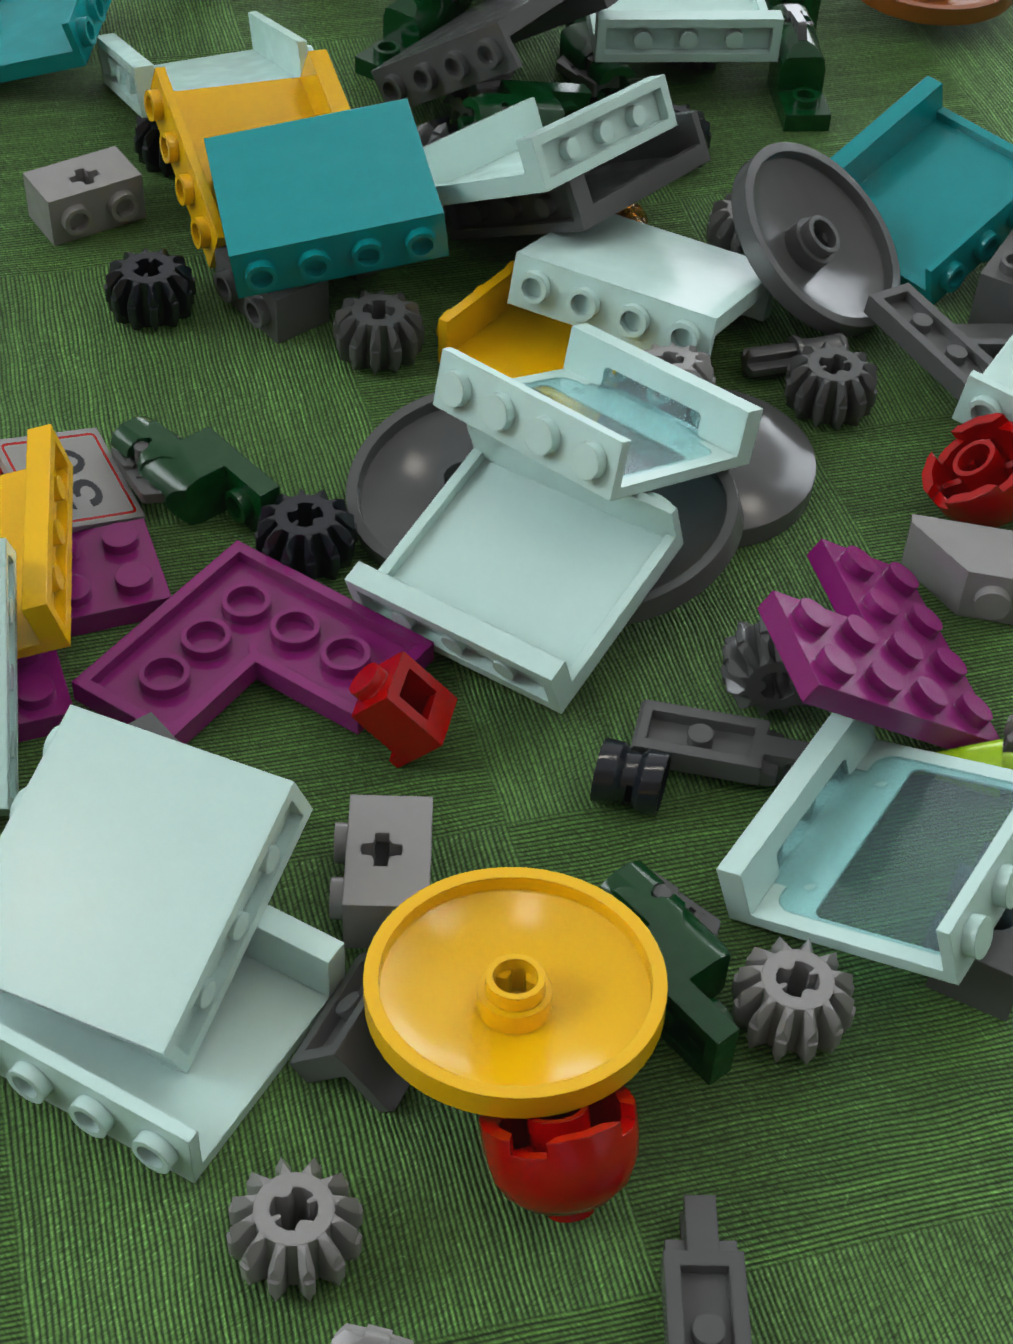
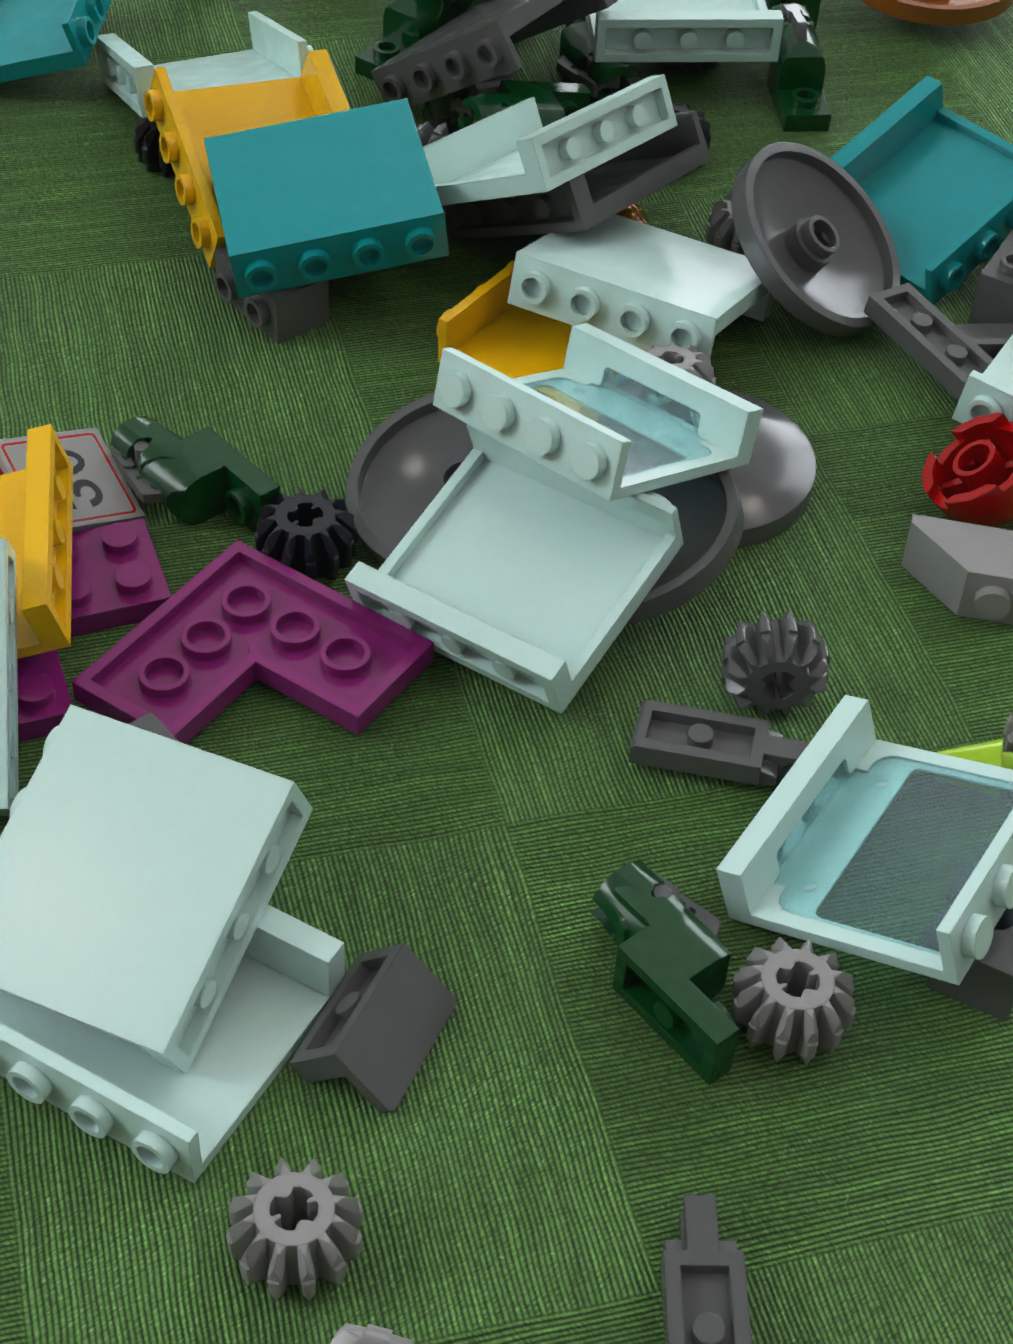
light grey brick [23,146,146,246] -> none
black gear [104,248,196,331] -> none
light grey brick [329,794,433,949] -> none
dark grey gear [333,289,425,375] -> none
red brick [349,651,458,768] -> none
yellow dish [363,867,668,1119] -> none
red cylinder [478,1086,640,1223] -> none
black wheel [590,737,672,817] -> none
dark grey axle [741,332,849,378] -> none
magenta plate [757,538,1004,749] -> none
dark grey gear [784,342,878,431] -> none

